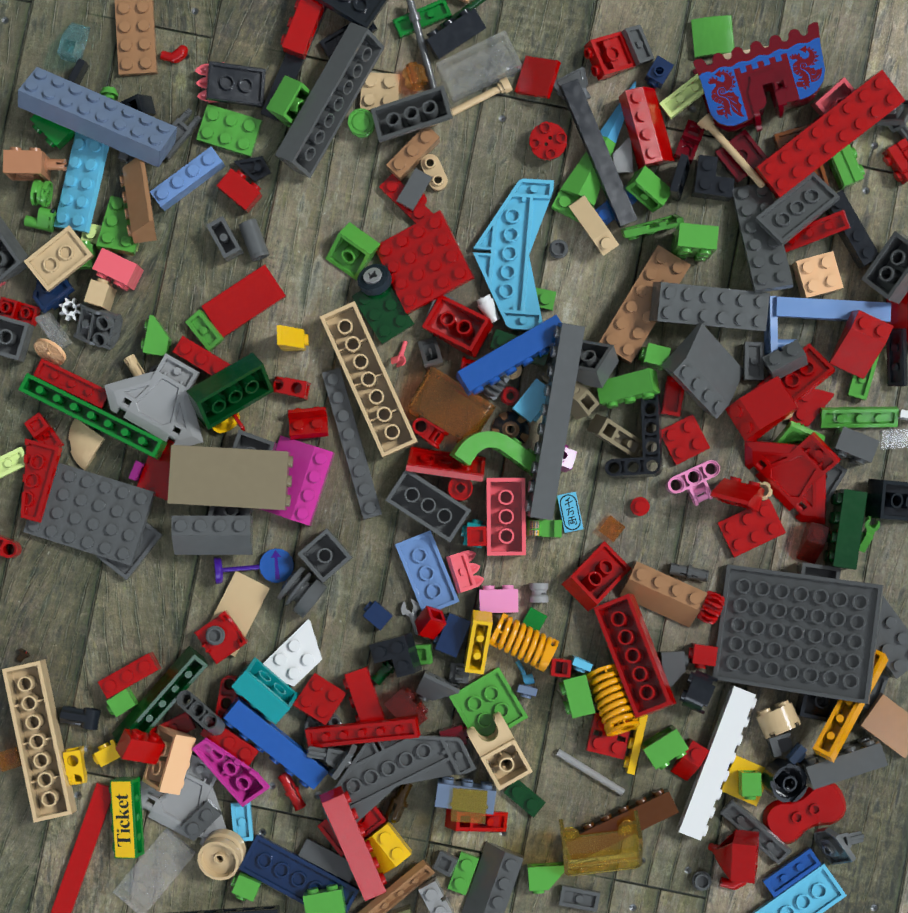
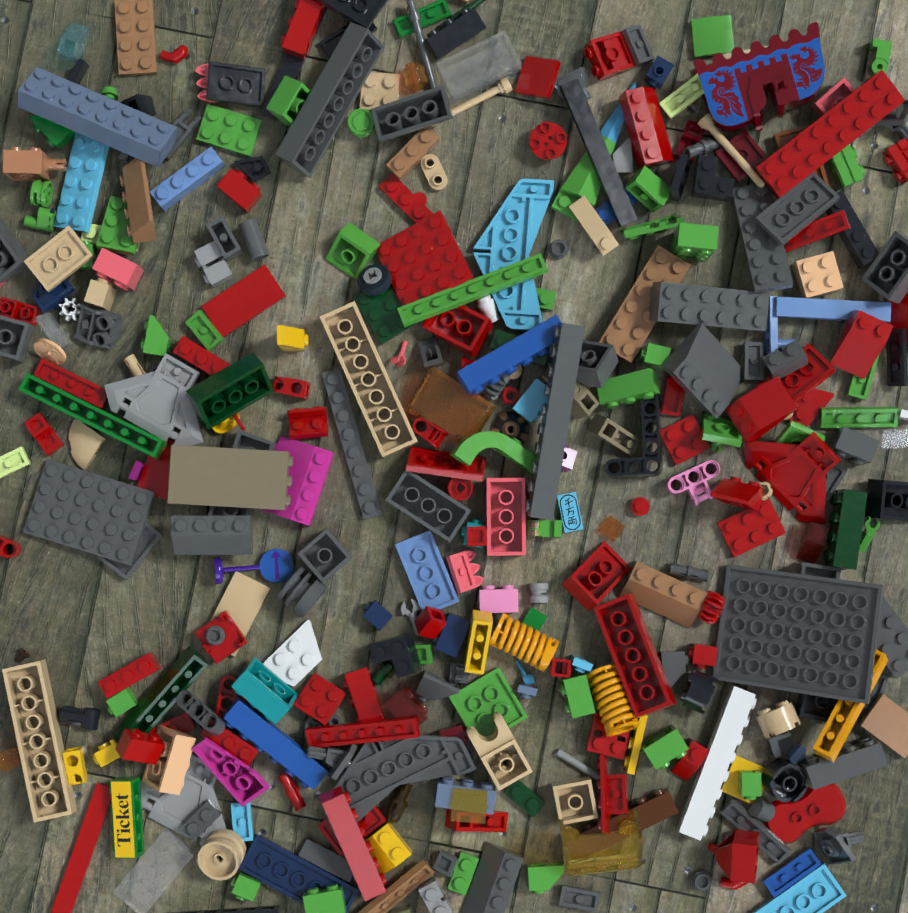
red wing [20,438,62,523] -> none
dark grey tile [396,168,432,211] -> none
none -> light grey piece [194,241,234,287]
none -> bright green plate [397,253,548,328]
none -> tan brick [551,776,598,825]
none -> red bracket [597,754,628,835]
none -> dark grey pin [683,137,722,159]
none -> bright green tile [702,414,742,453]
none -> dark grey brick [747,796,775,822]
none -> bright green leg [868,39,892,76]

